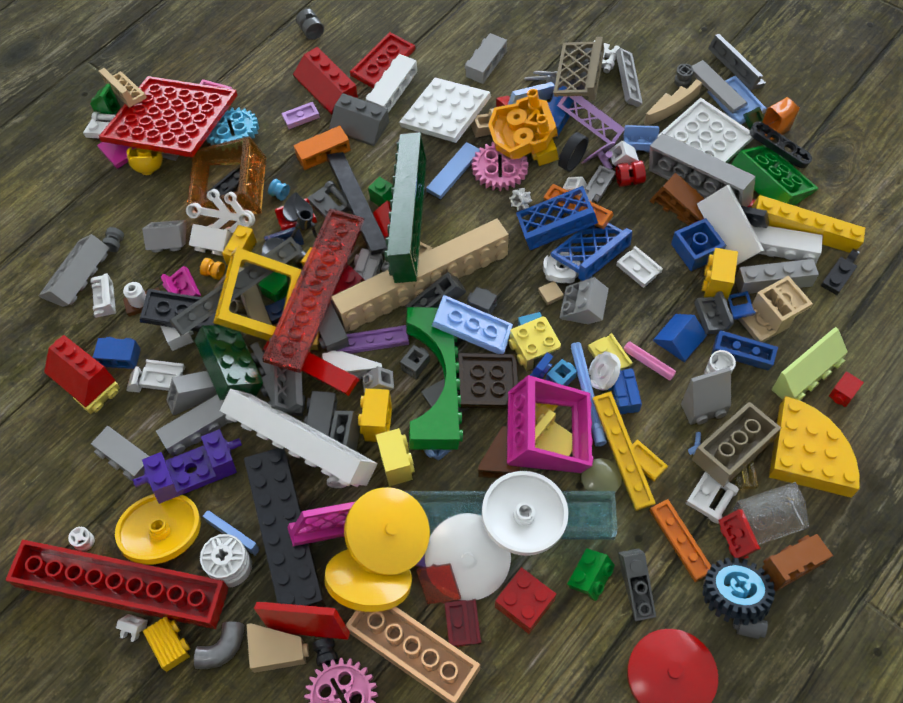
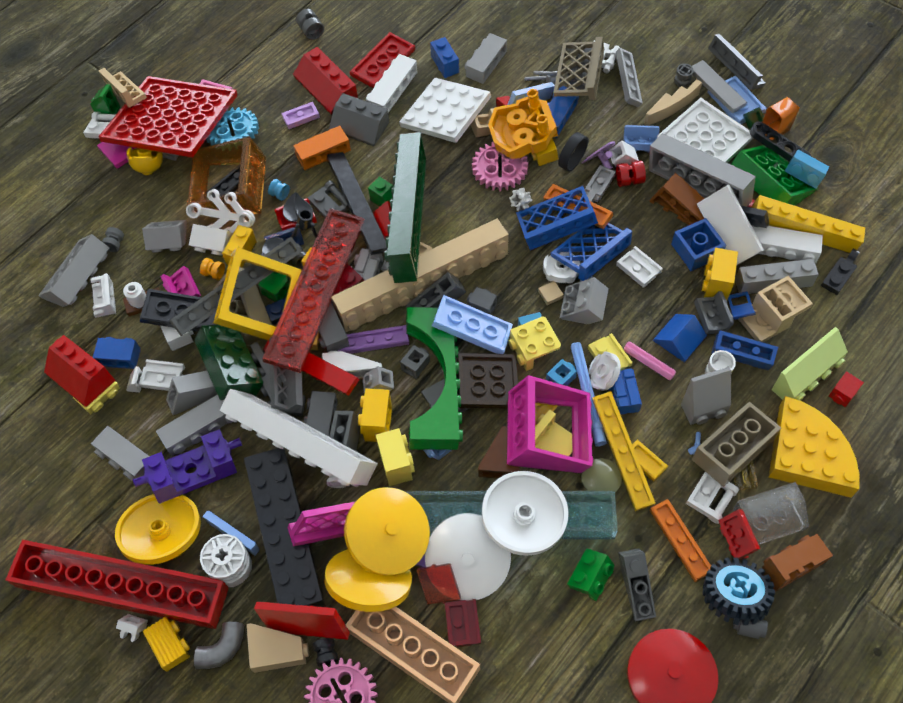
white wheel [68,527,95,552] -> none
light blue tile [426,142,479,199] -> none
red brick [495,567,556,634] -> none
blue plate [530,352,553,379] -> none
lavender fence [557,96,625,143] -> none
white slope [563,177,587,197] -> none
none -> blue brick [430,37,459,78]
none -> dark azure brick [785,150,829,189]

